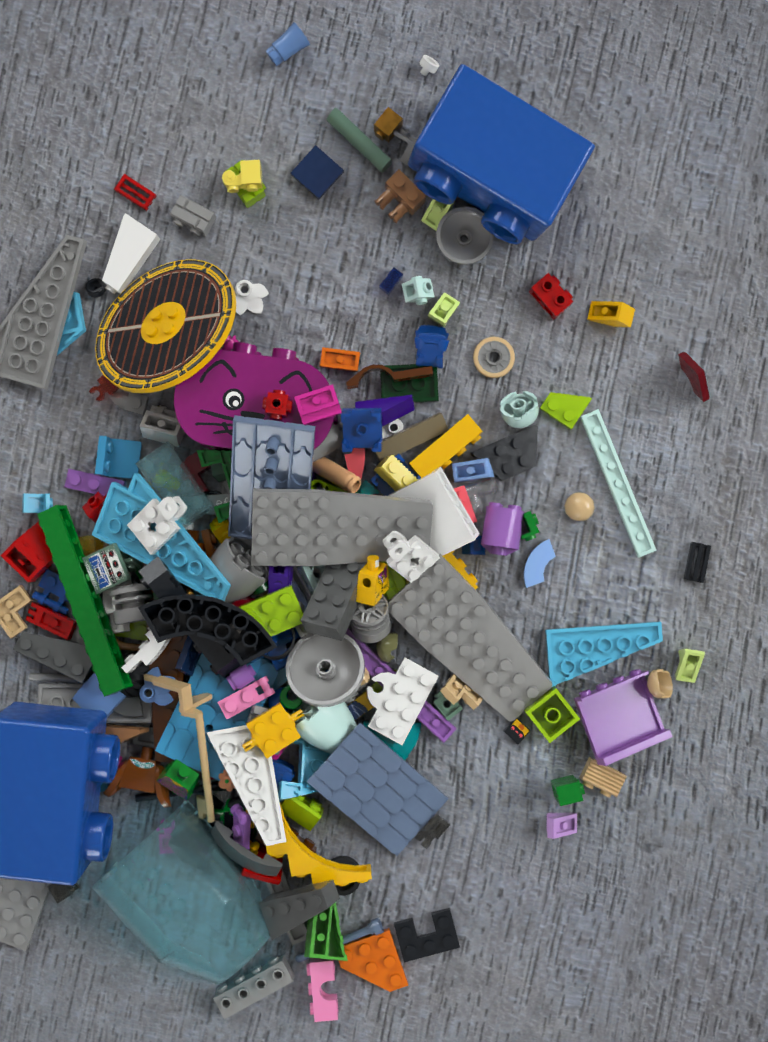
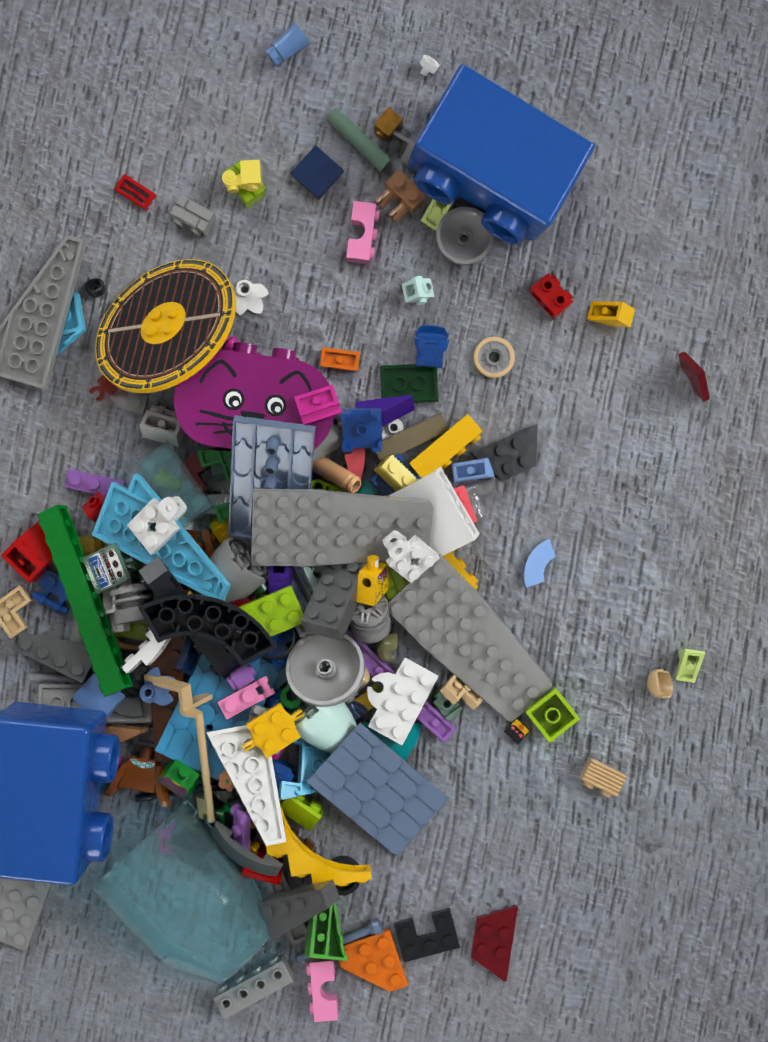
medium azure bracket [22,493,53,513] -> none
red hinge [25,602,77,640] -> none
clear smoke brick [47,883,80,903] -> none
dark azure bracket [95,436,142,479] -> none
white slope [102,213,160,294] -> none
red brick [262,390,293,420] -> none
reddish brown piece [346,364,433,389] -> none
clear blue piece [379,267,403,295] -> none
clear smoke plate [415,814,450,849] -> none
yellowish green slope [428,292,460,328] -> none
blue slope [462,536,485,555] -> none
medium lavender cylinder [481,502,524,556] -> none
light aqua cylinder [500,391,539,428] -> none
green bracket [520,511,539,542] -> none
lime wing [539,392,592,430] -> none
medium azure wing [545,622,663,687] -> none
lavender slope [546,813,577,839] -> none
green brick [550,775,585,806] -> none
tan hair [564,492,595,521] -> none
panel [574,669,673,766] -> none
light aqua tile [580,409,657,558] -> none
black tile [684,542,711,583] -> none
none -> bright pink arch [346,201,380,265]
none -> dark red wing [471,905,518,981]

